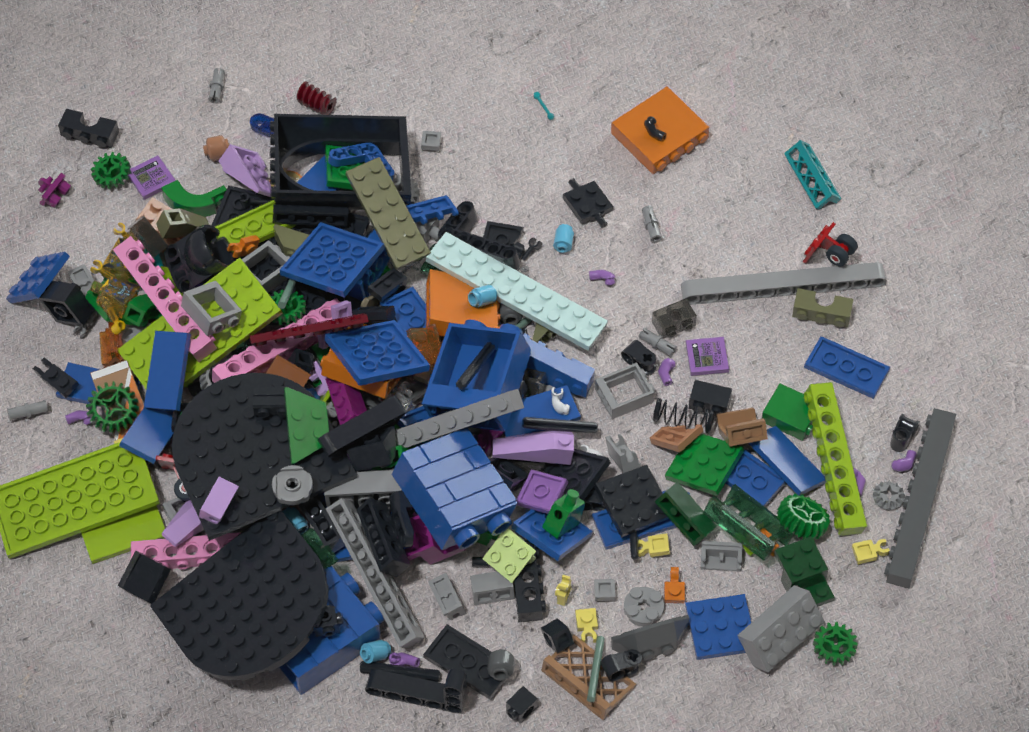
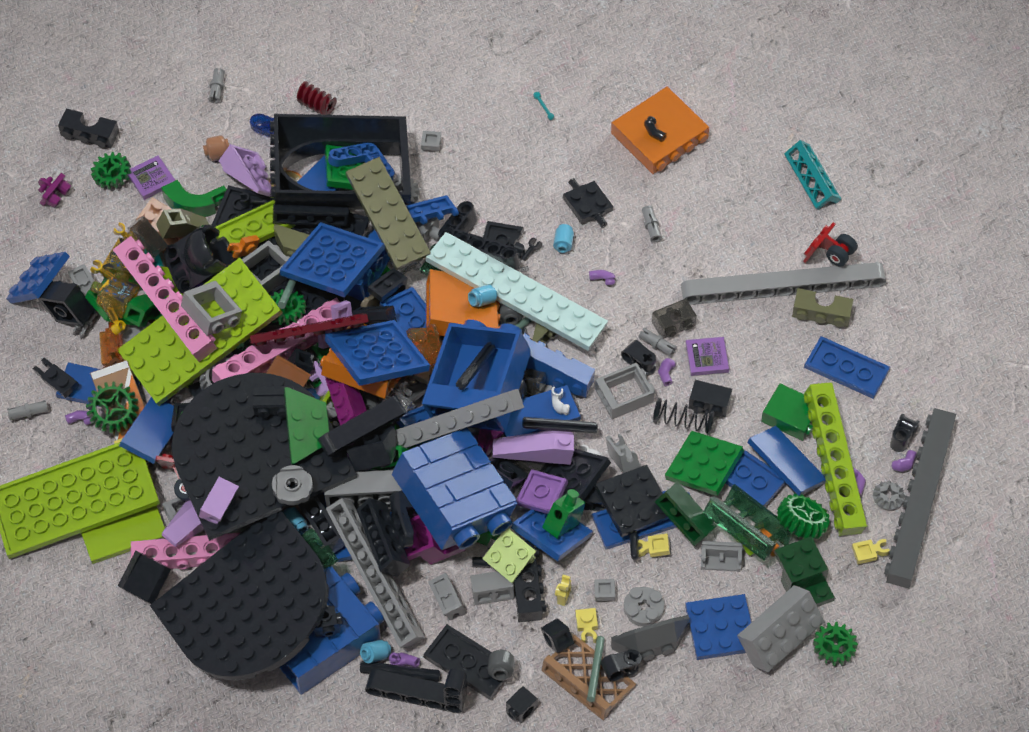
blue tile [144,331,191,411] -> none
nougat wing [650,424,703,452] -> none
orange plate [664,567,685,604] -> none
medium nougat panel [717,407,768,447] -> none

